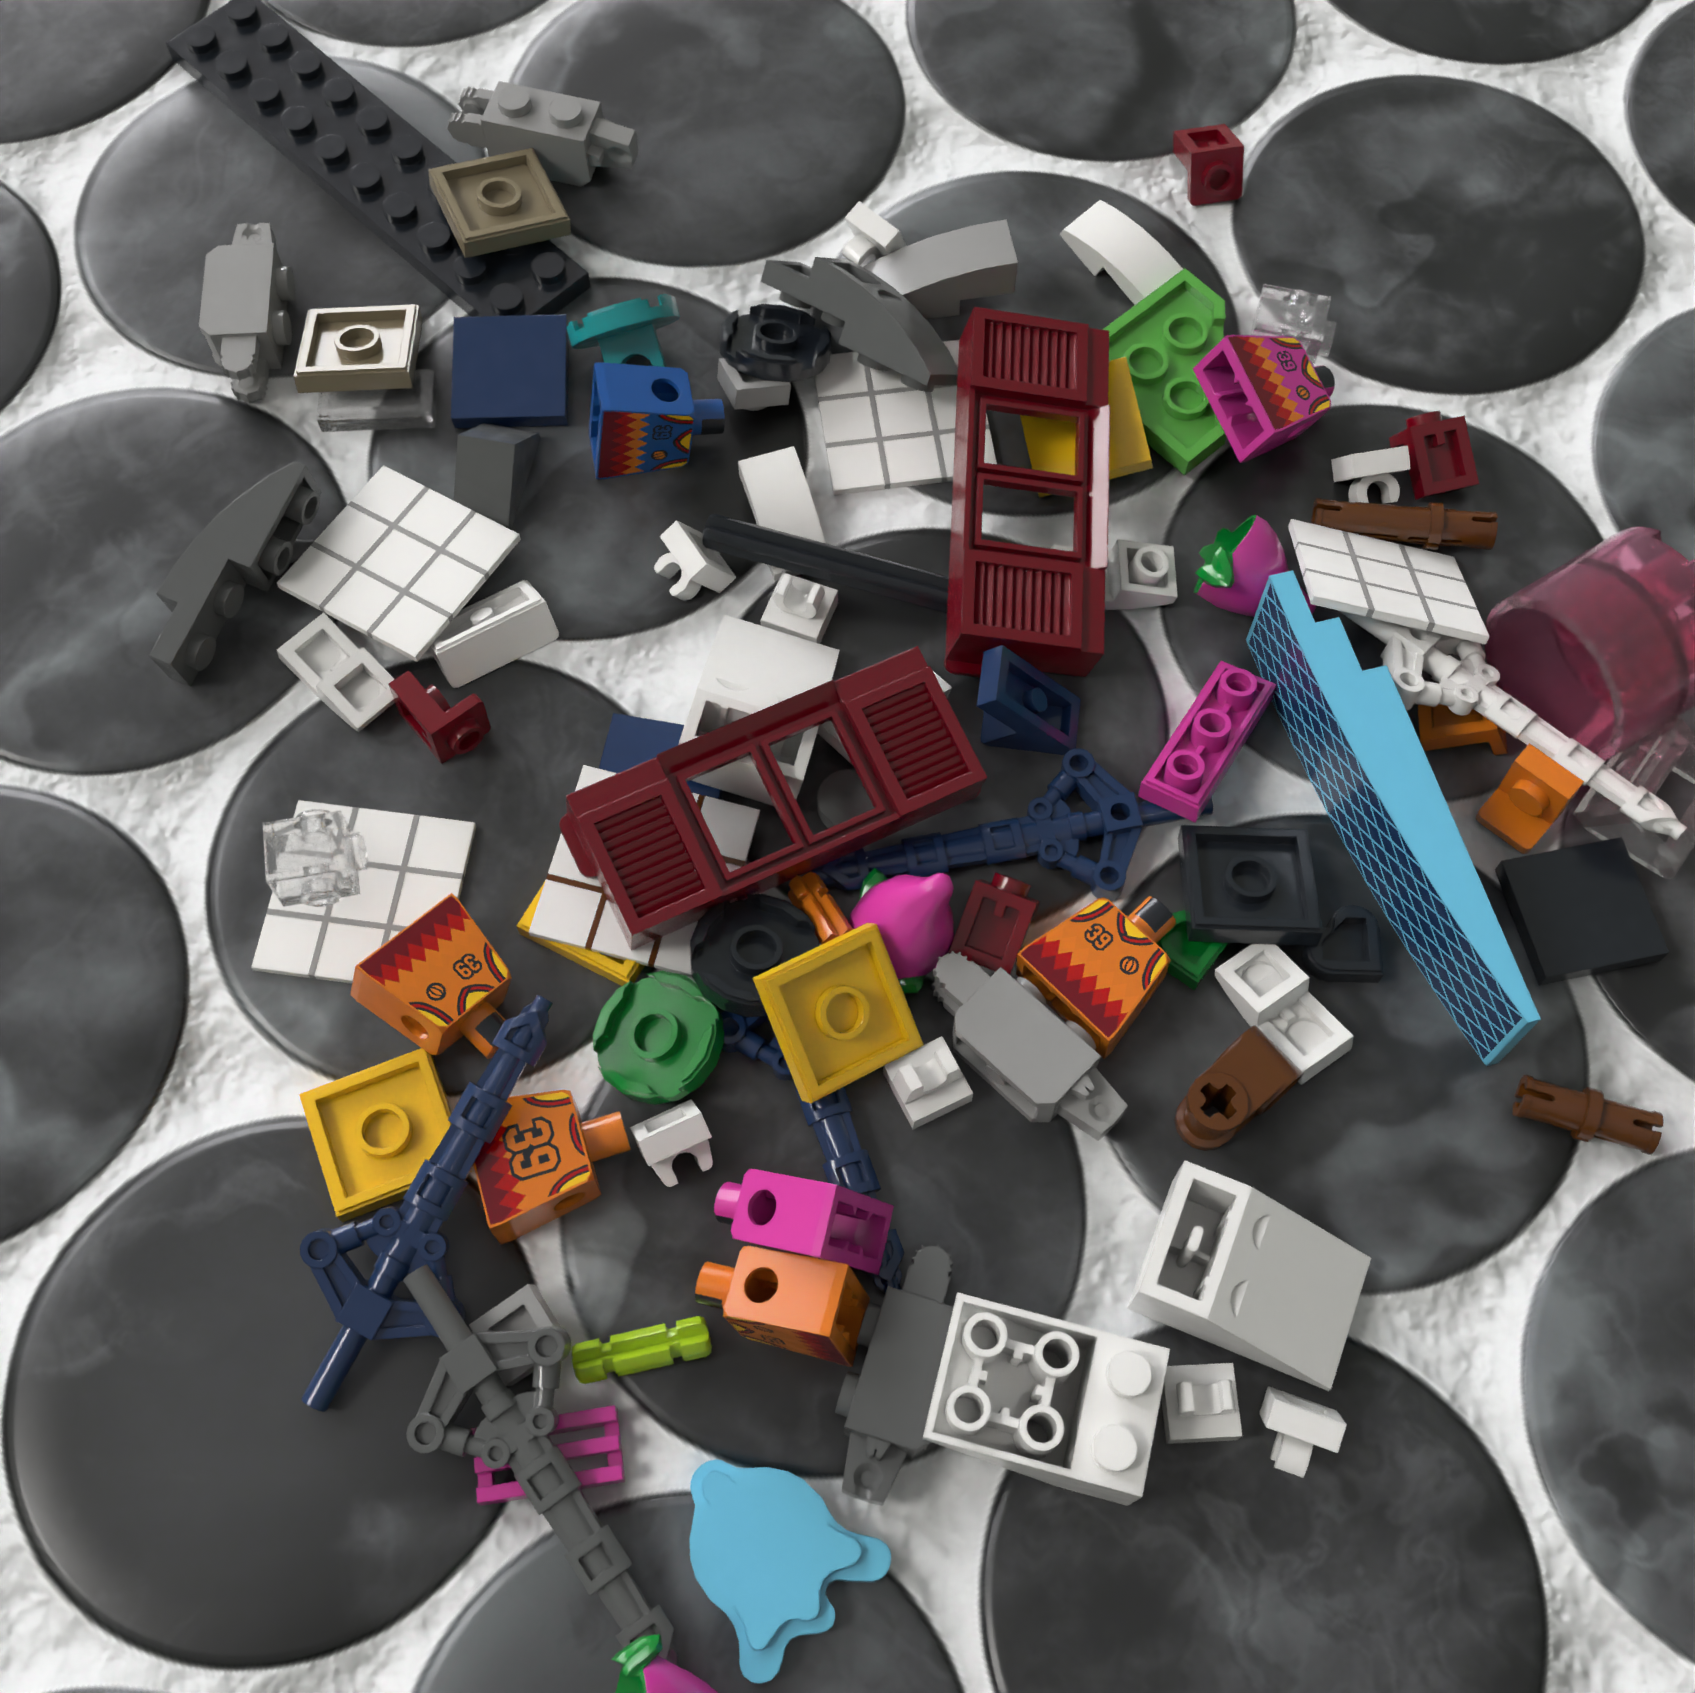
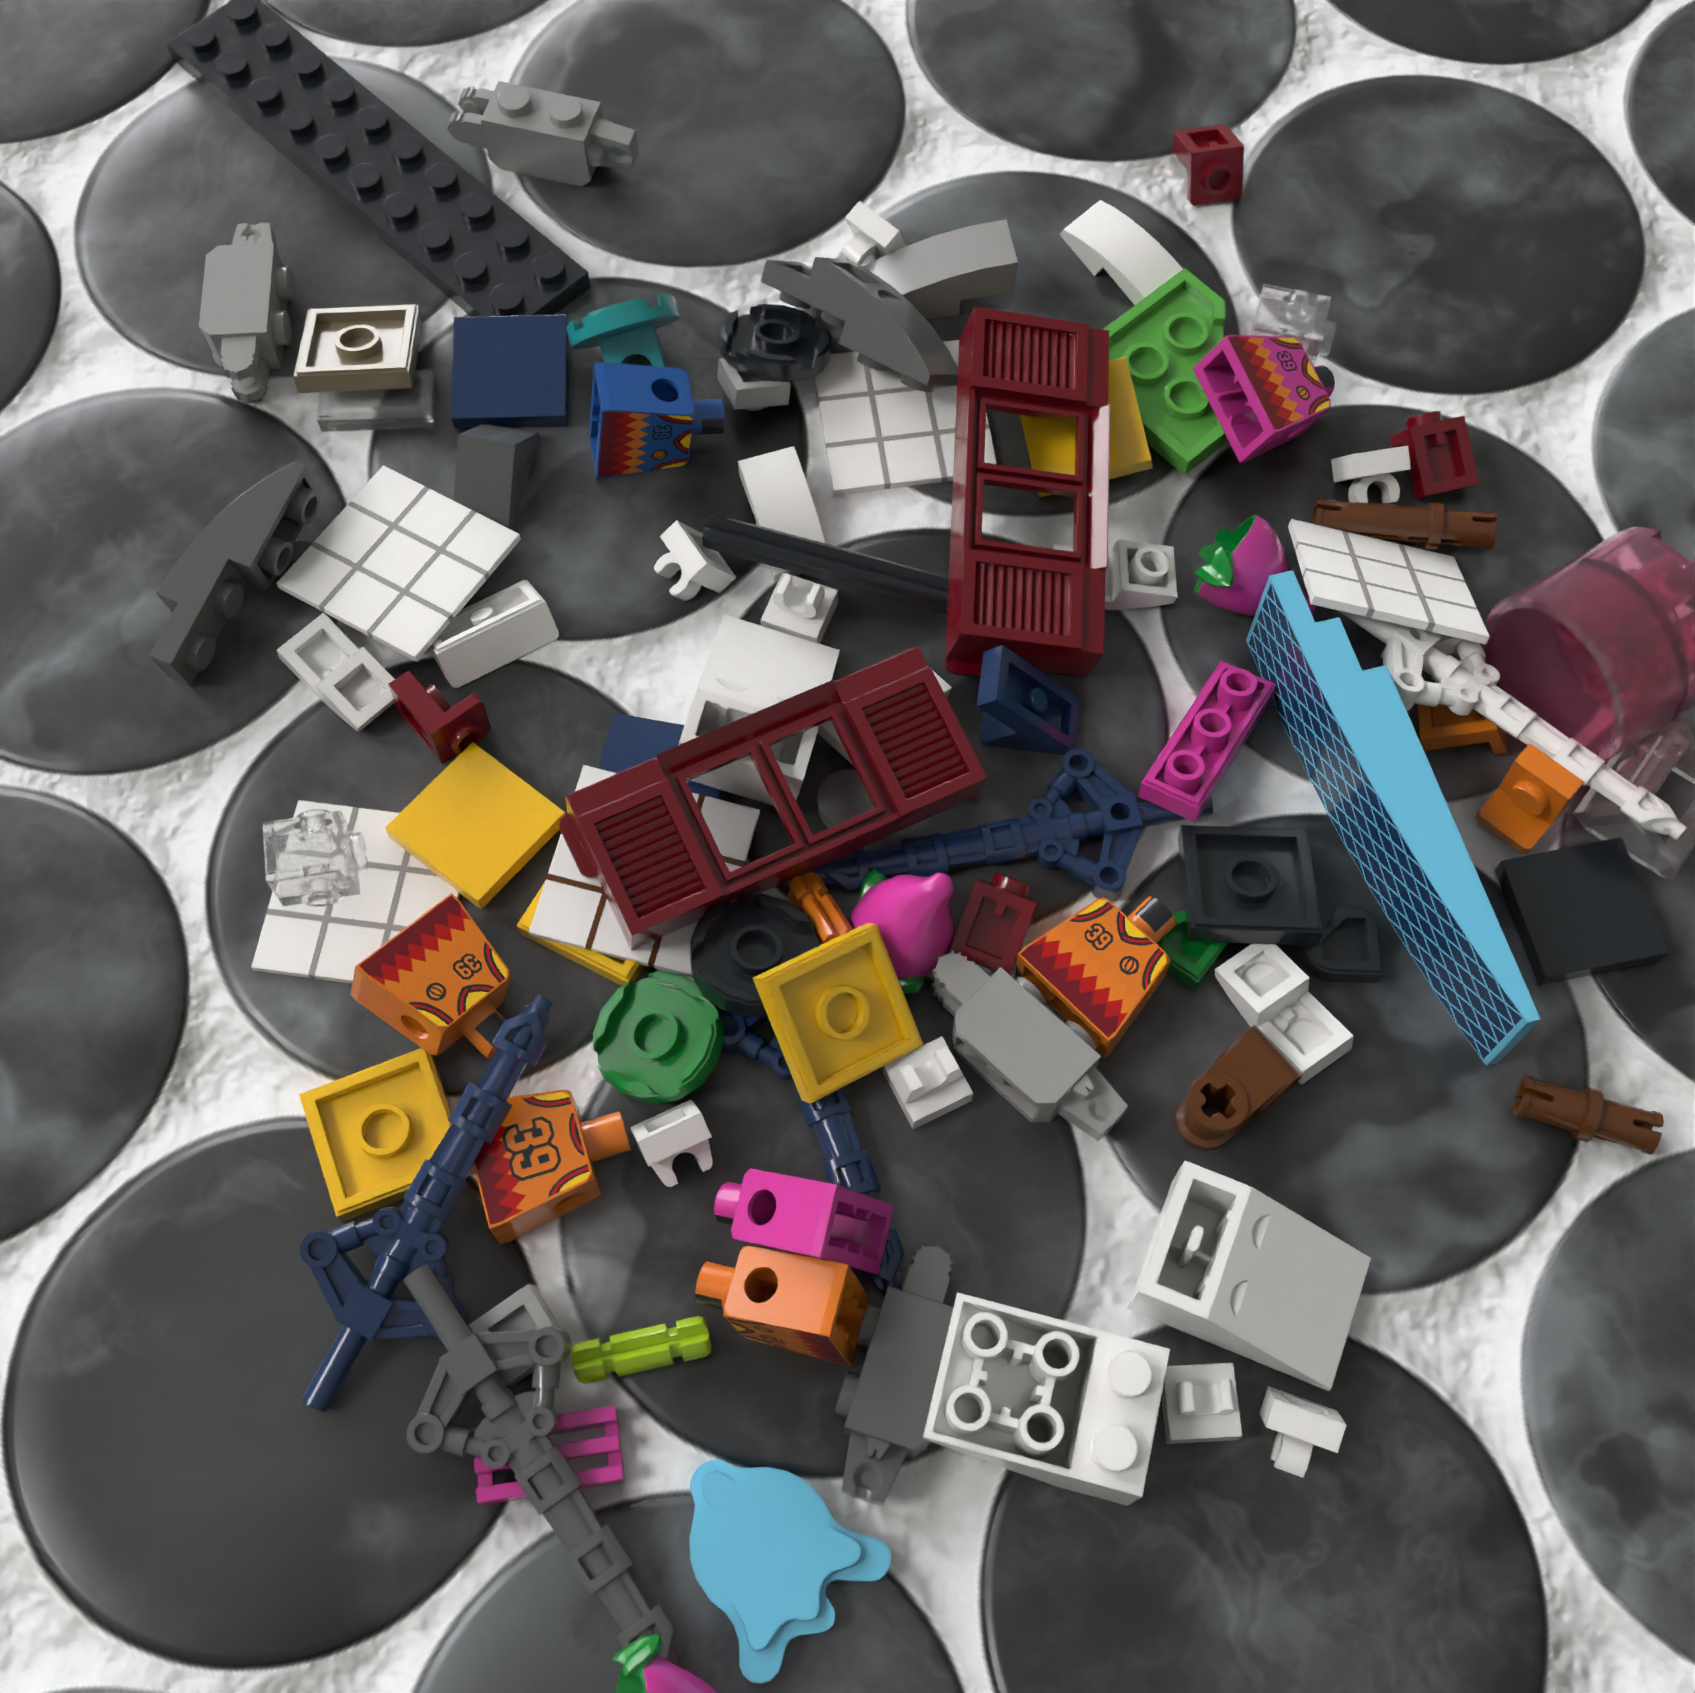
dark tan tile [428,148,571,258] -> none
none -> yellow tile [385,742,565,910]

